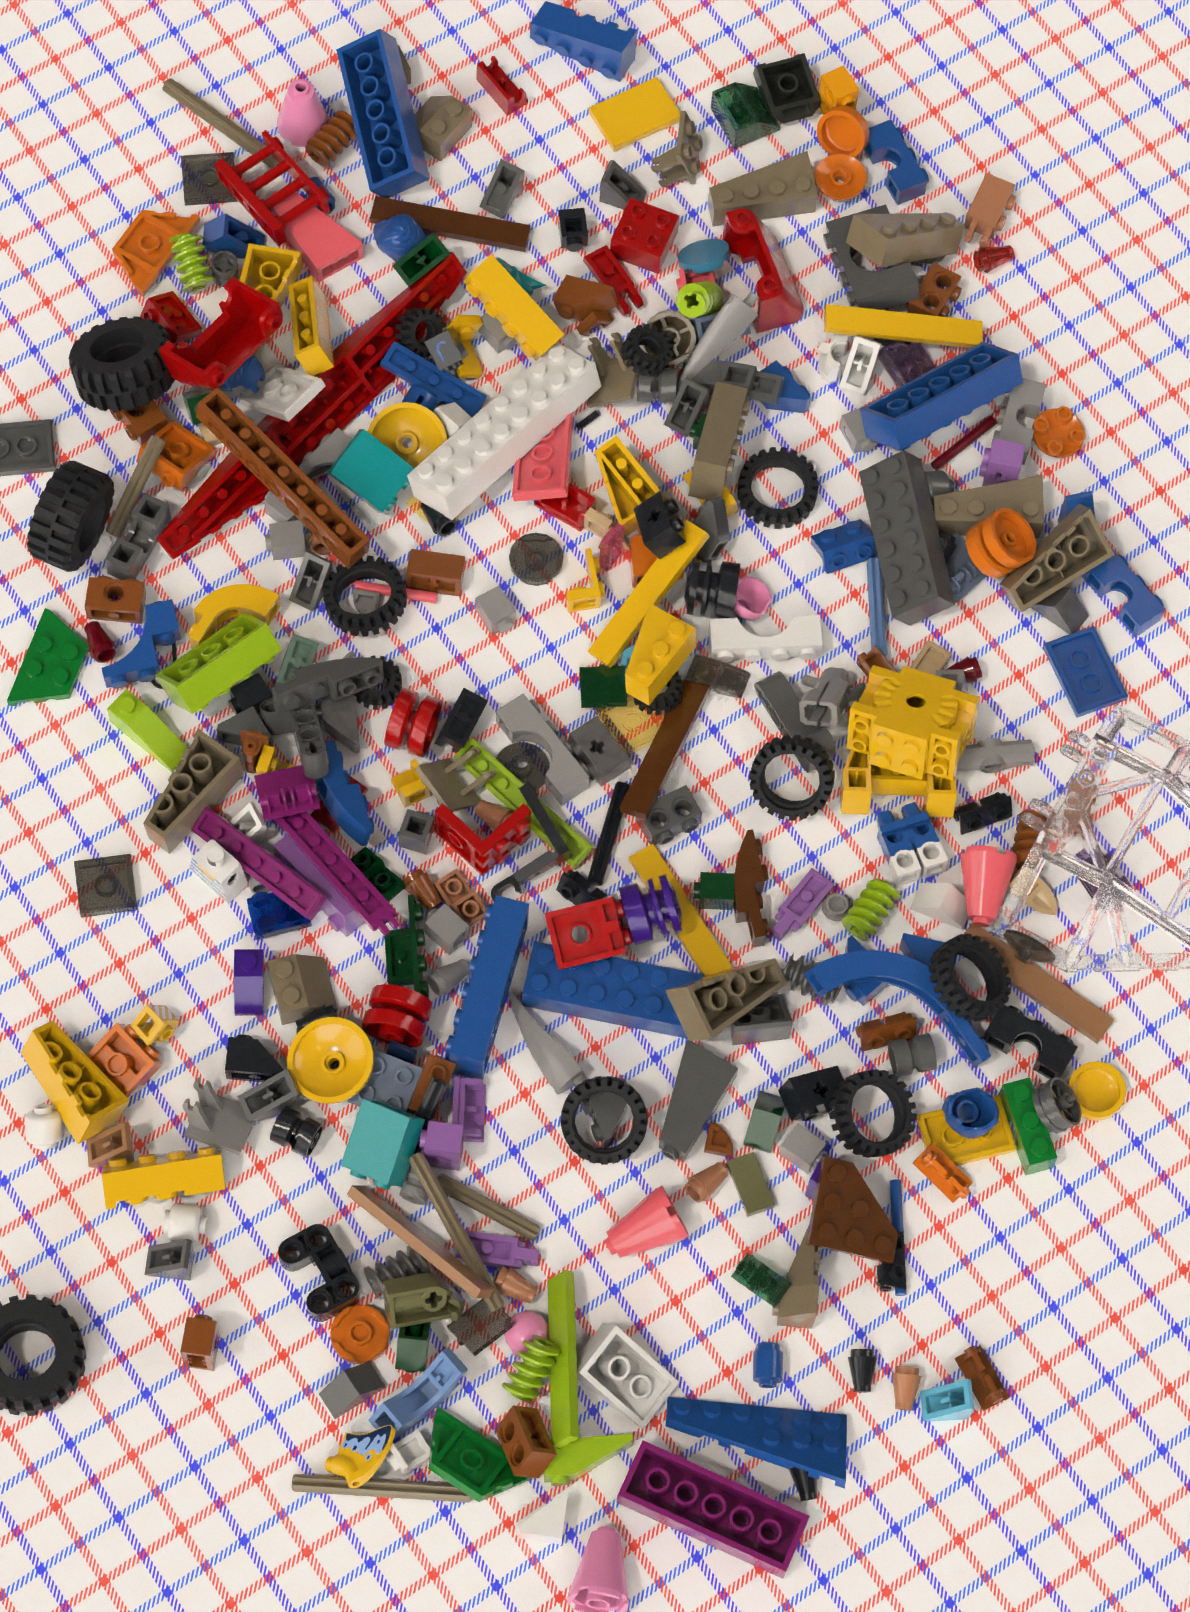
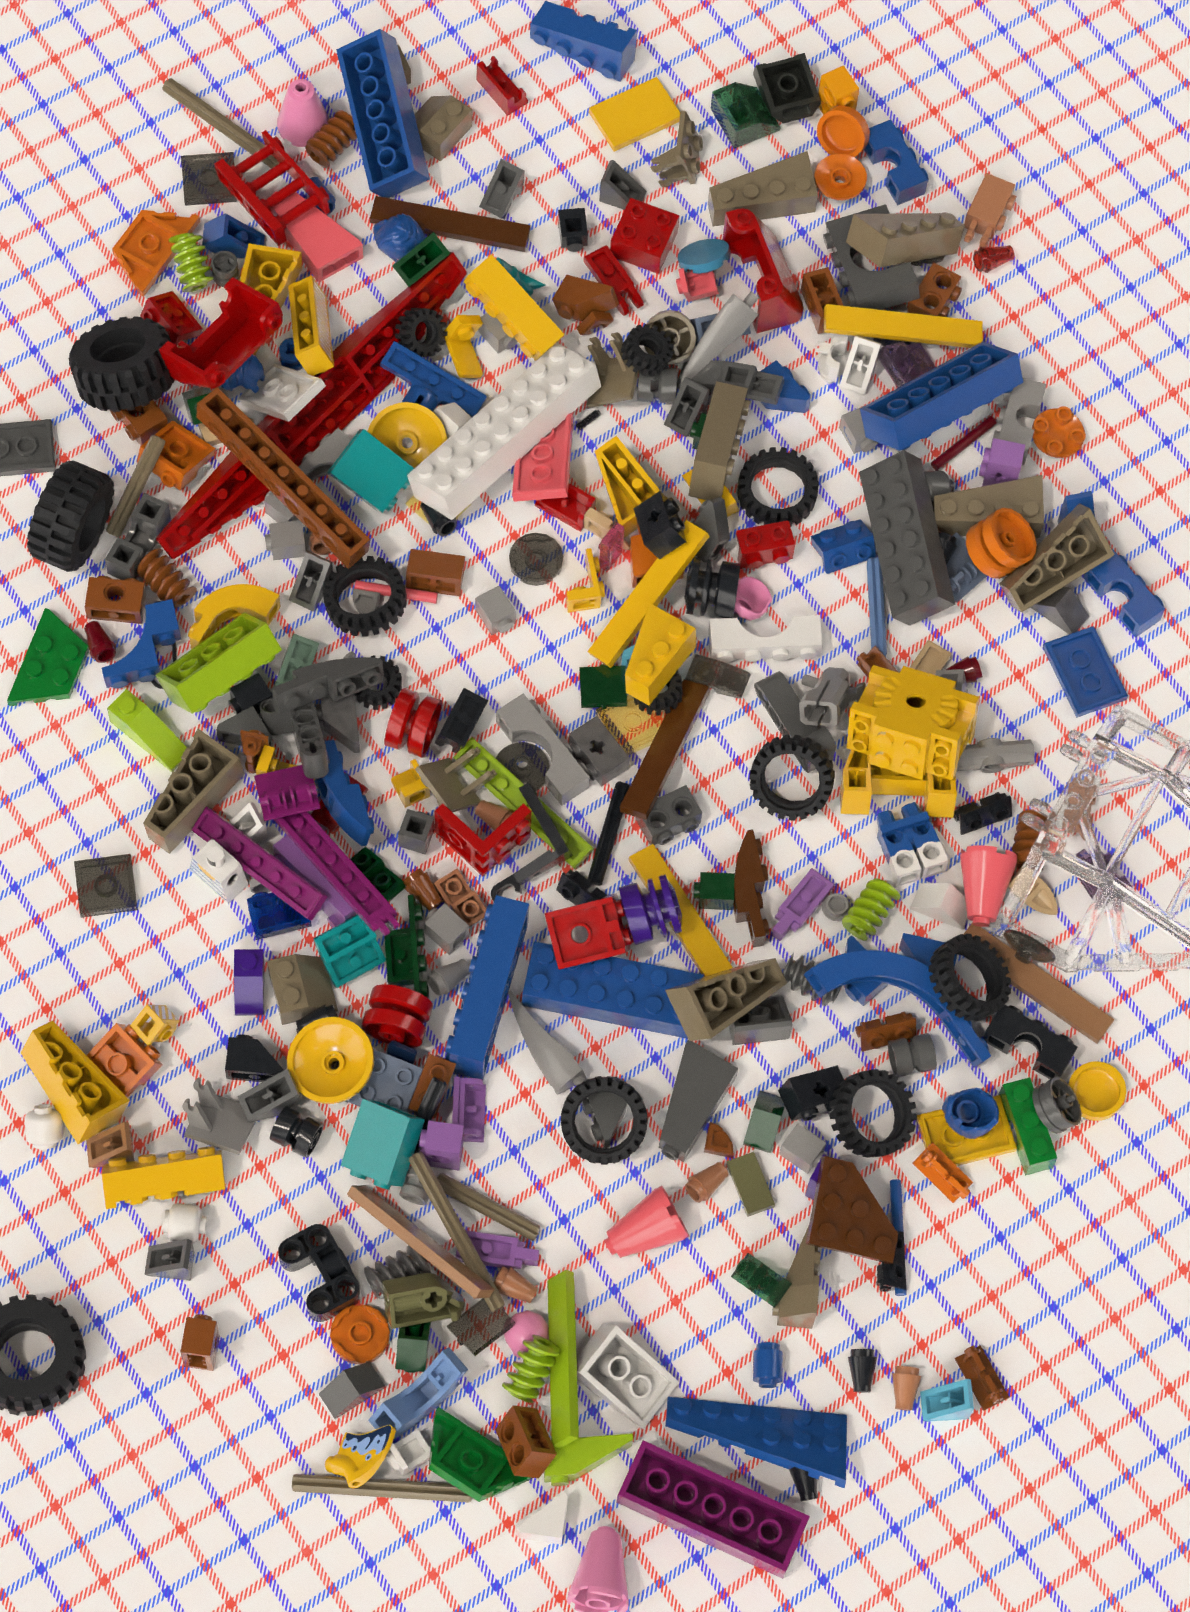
brick [424,326,468,372] -> none
lime piece [676,281,724,318] -> none
none -> dark orange piece [137,548,197,608]
none -> blue wheel [279,338,303,371]
none -> teal slope [313,914,386,988]
none -> red bracket [736,521,795,569]
none -> dark orange brick [801,267,844,334]

